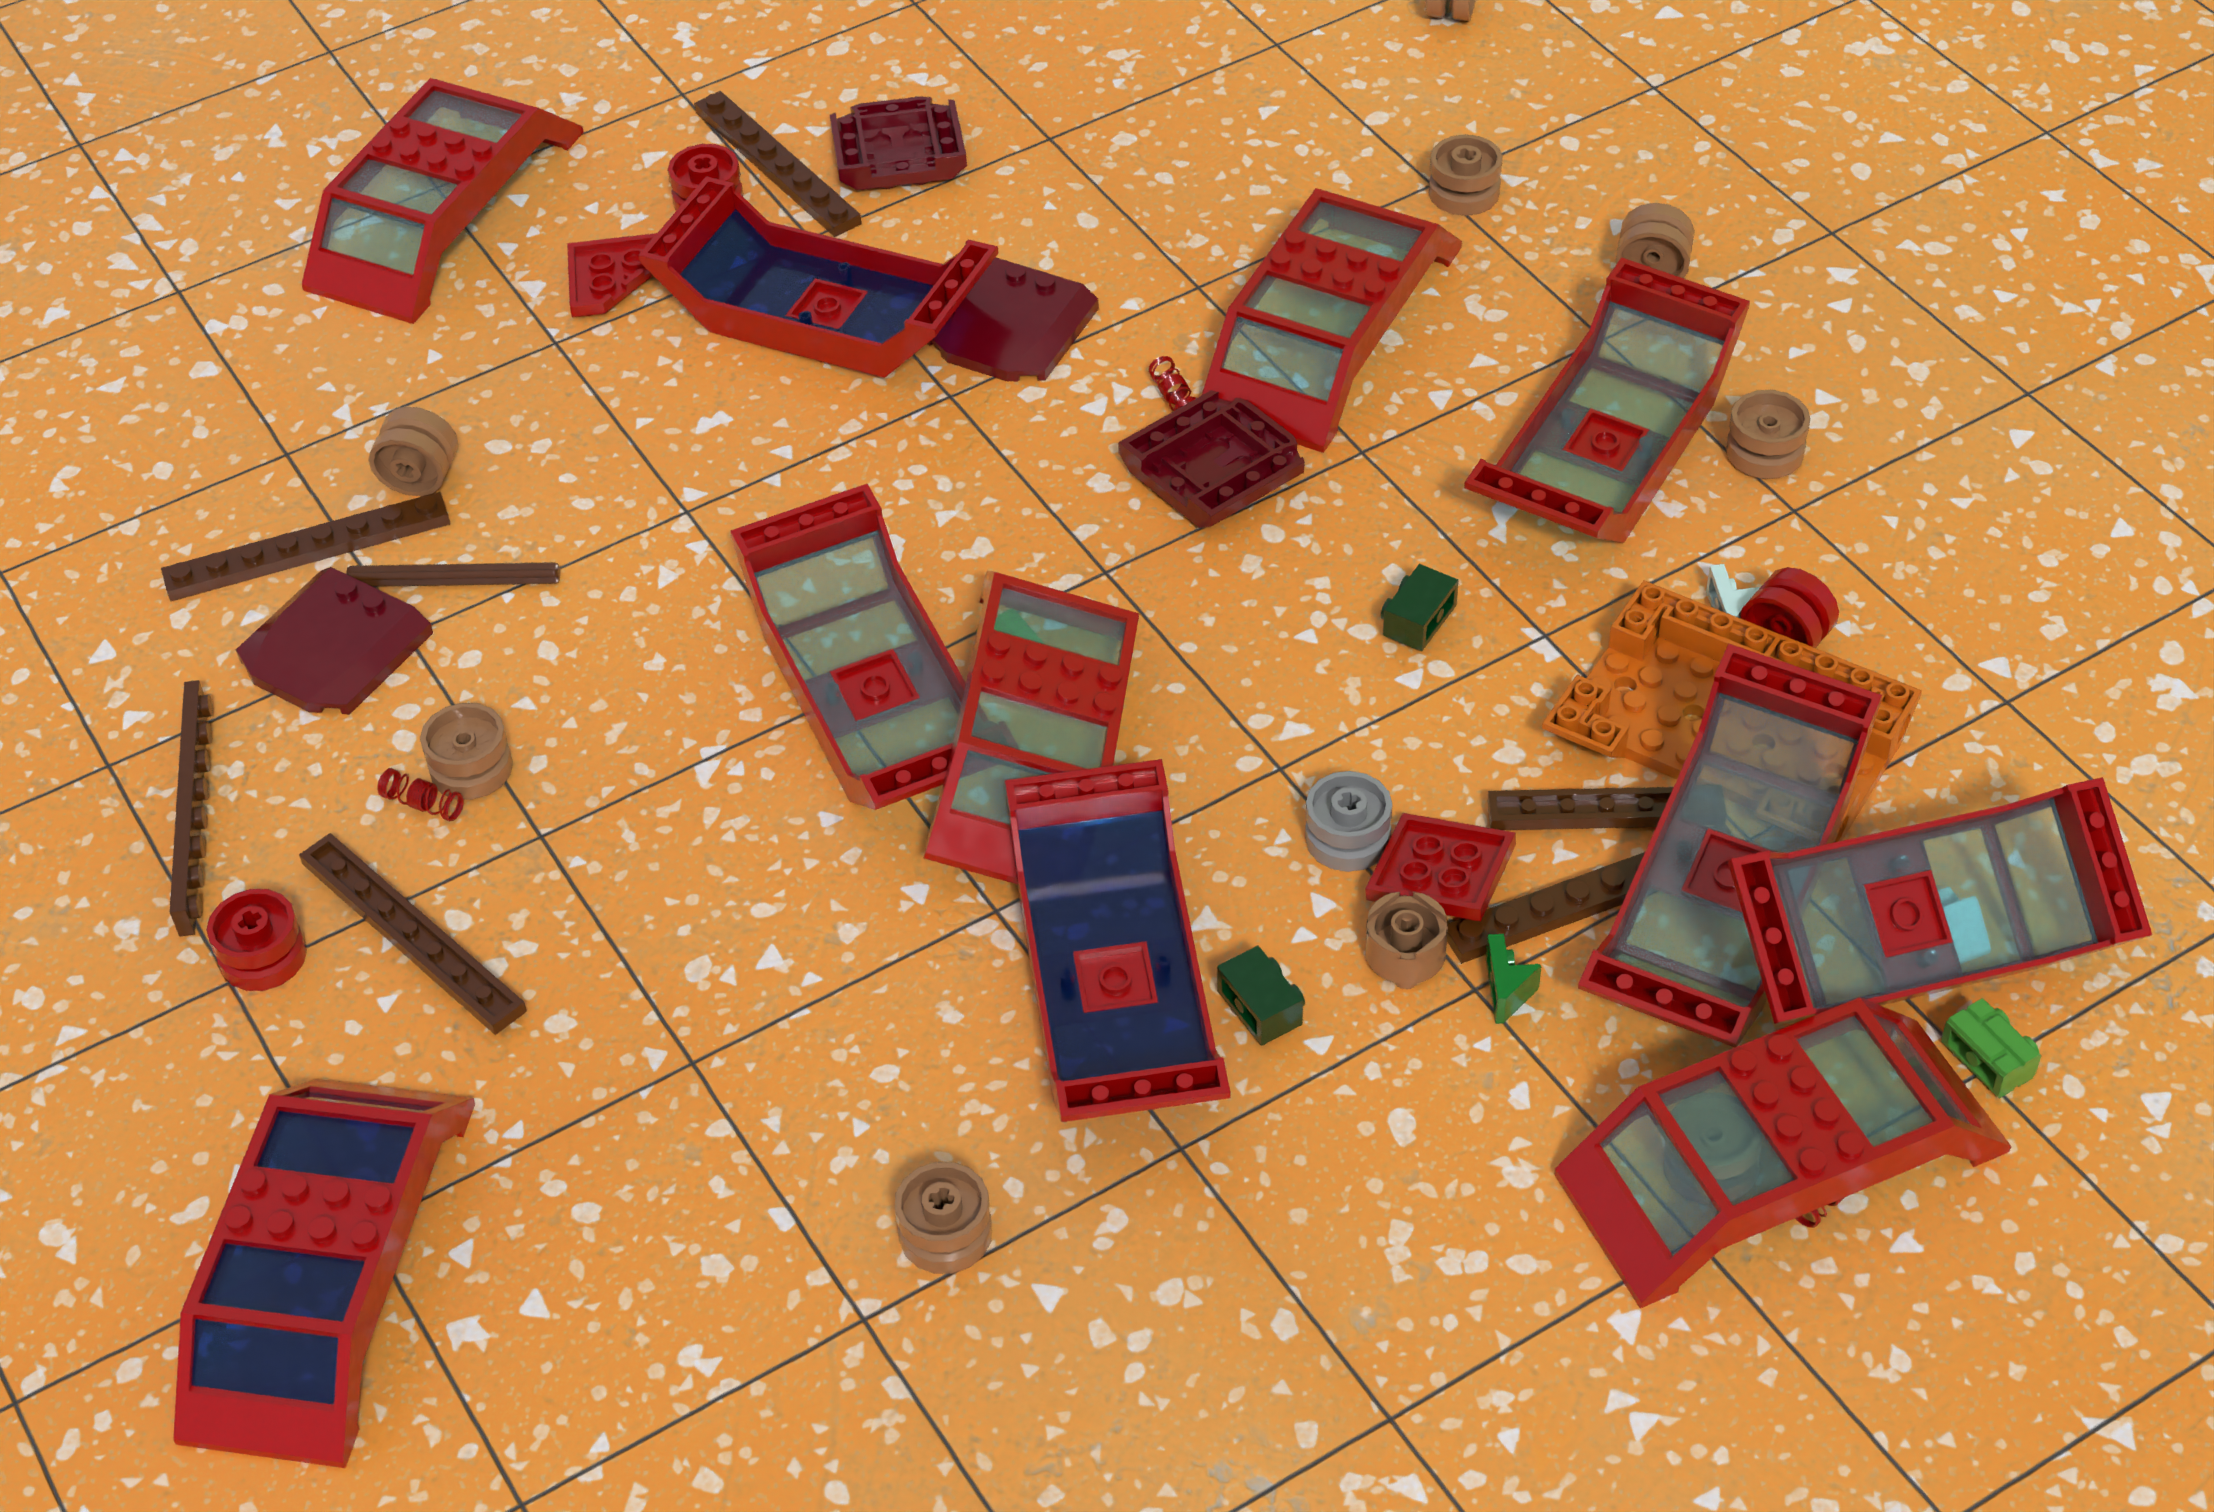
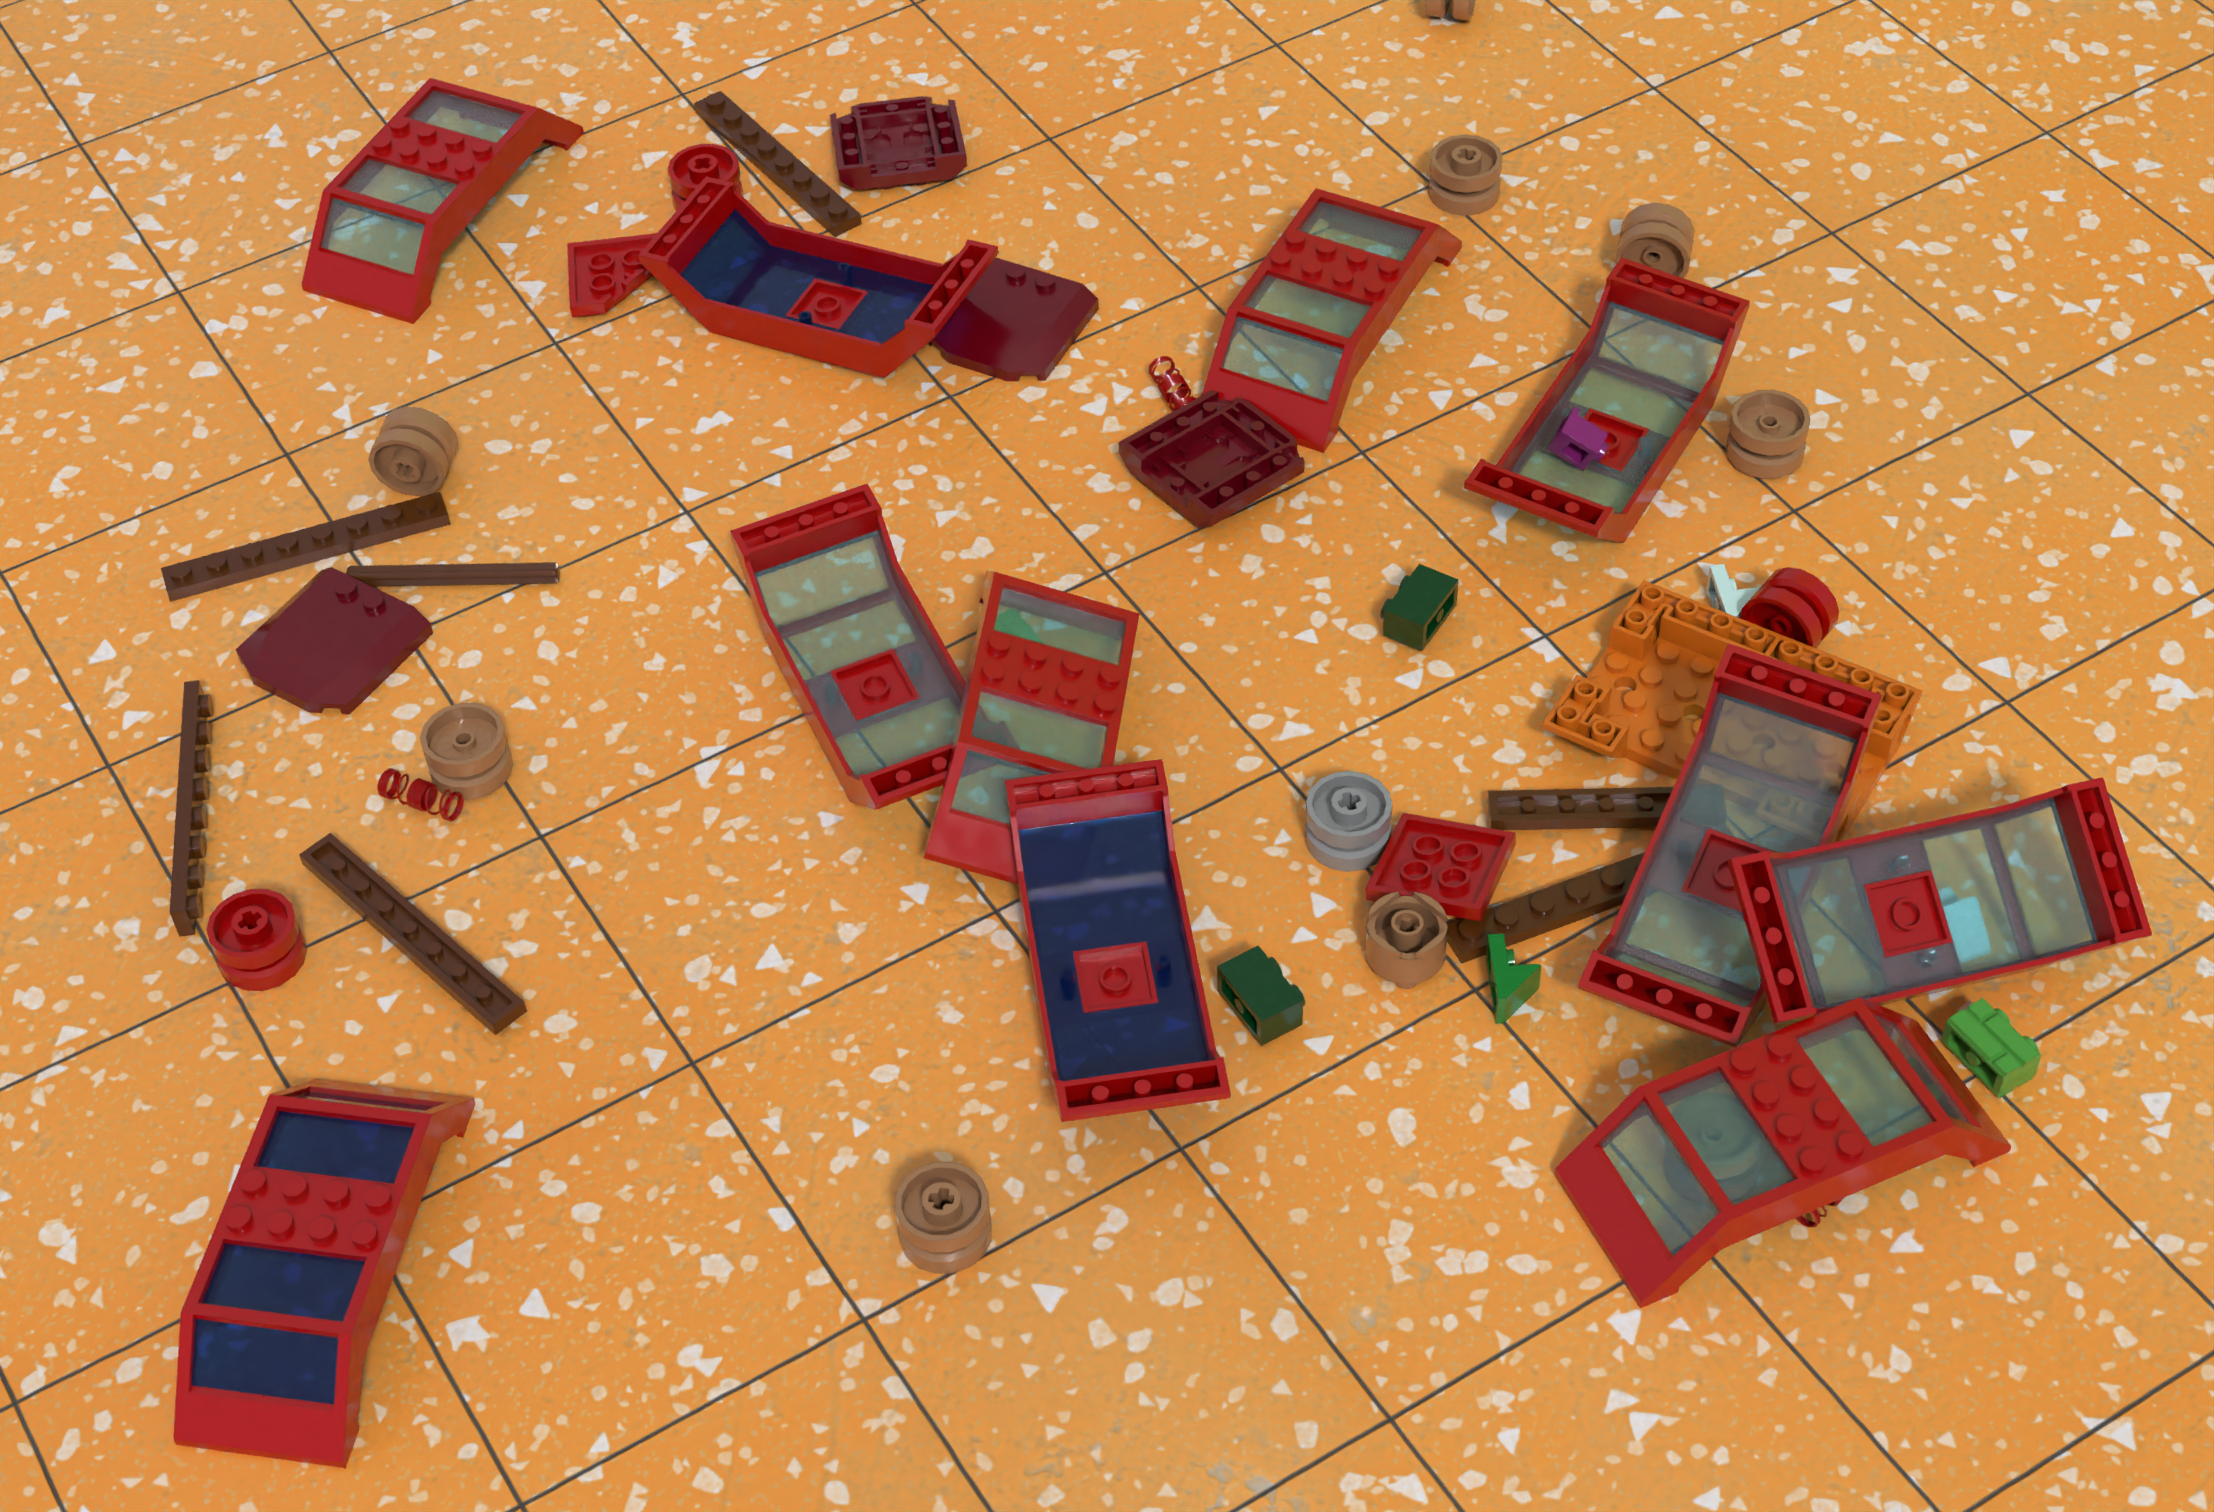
none -> magenta brick [1547,406,1609,471]

